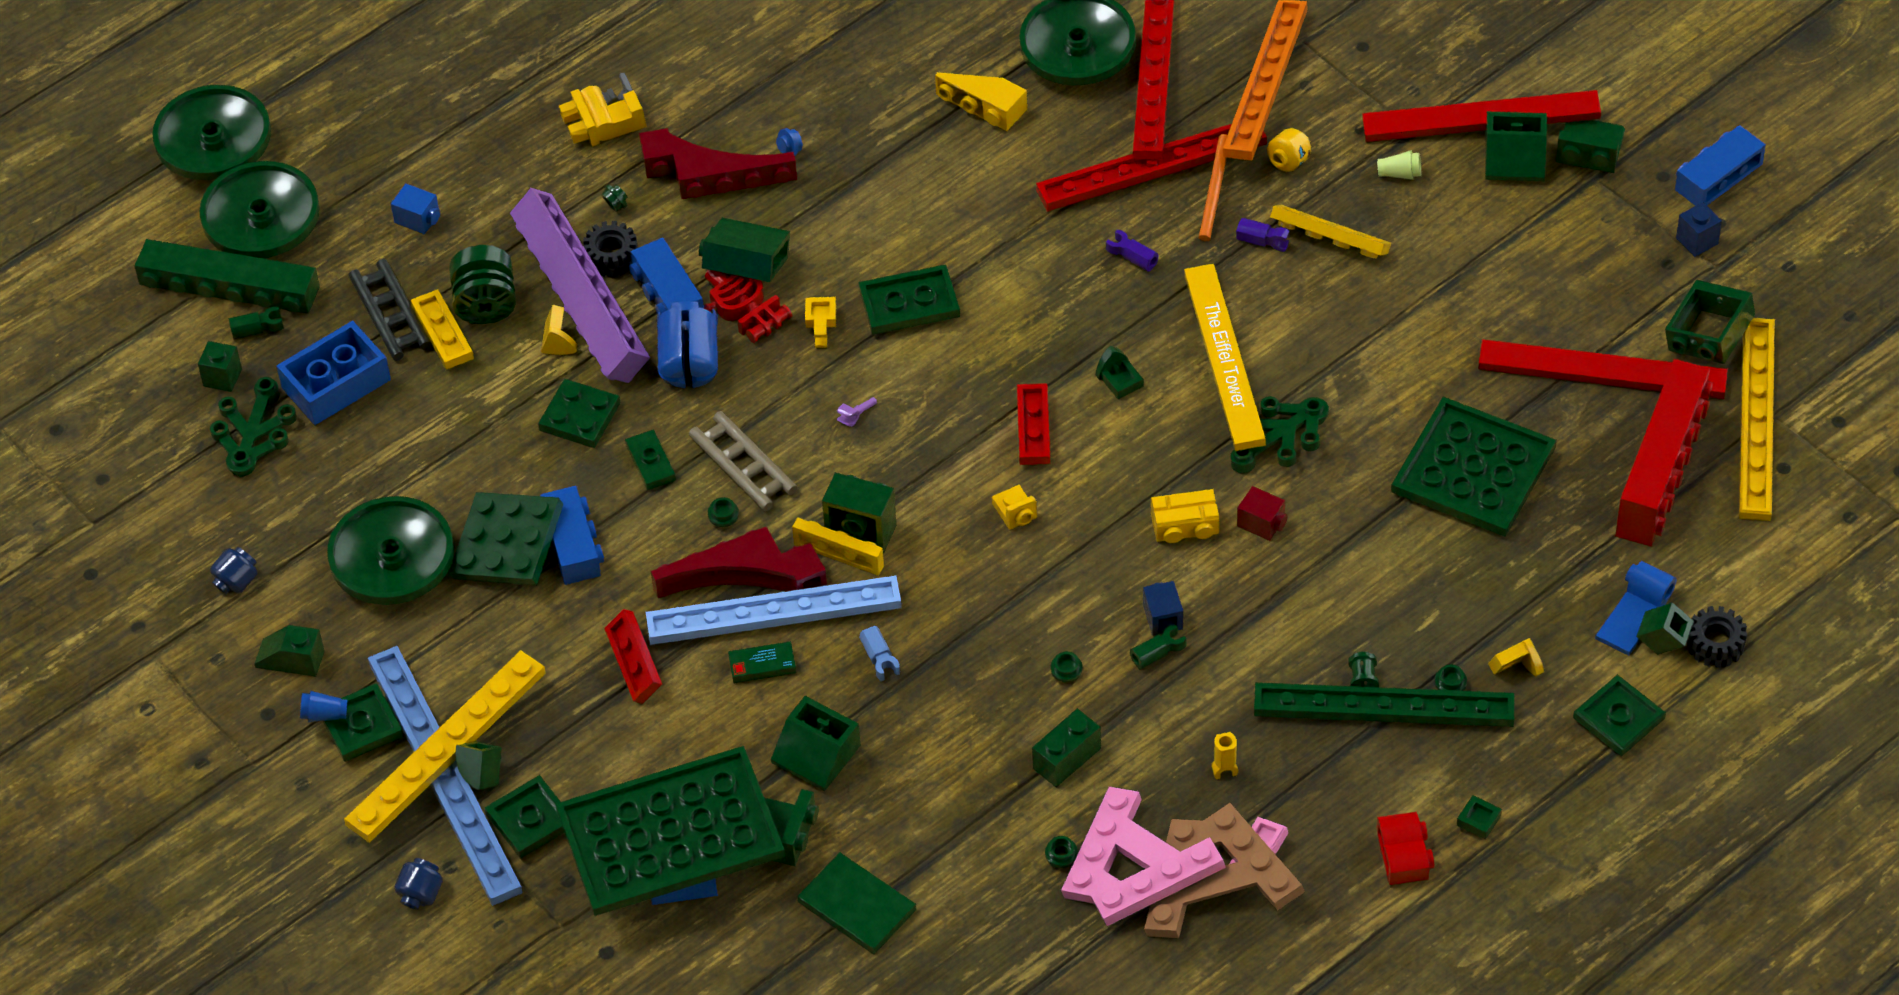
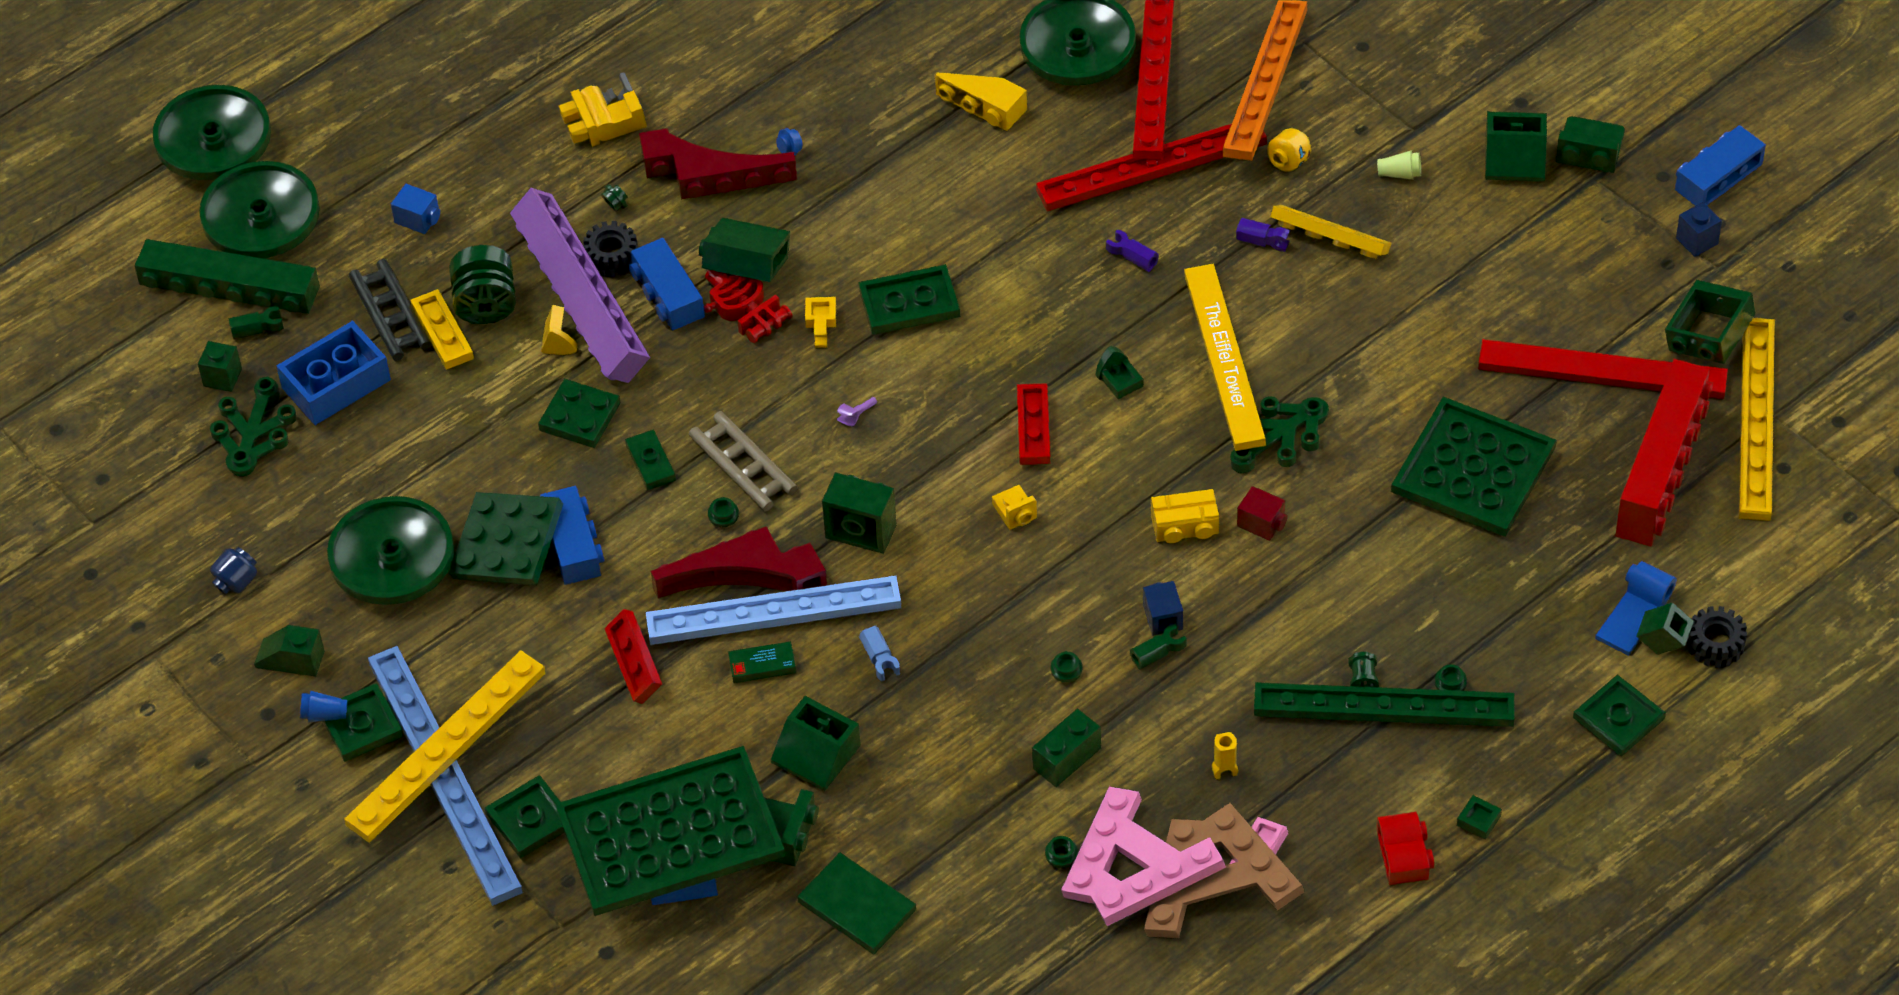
dark blue head [394,858,443,910] -> none
dark green brick [456,741,502,789] -> none
blue cylinder [657,301,718,388] -> none
yellow plate [792,518,884,576] -> none
orange bar [1199,134,1228,241] -> none
red tile [1362,90,1601,142] -> none
yellow tile [1488,638,1544,676] -> none

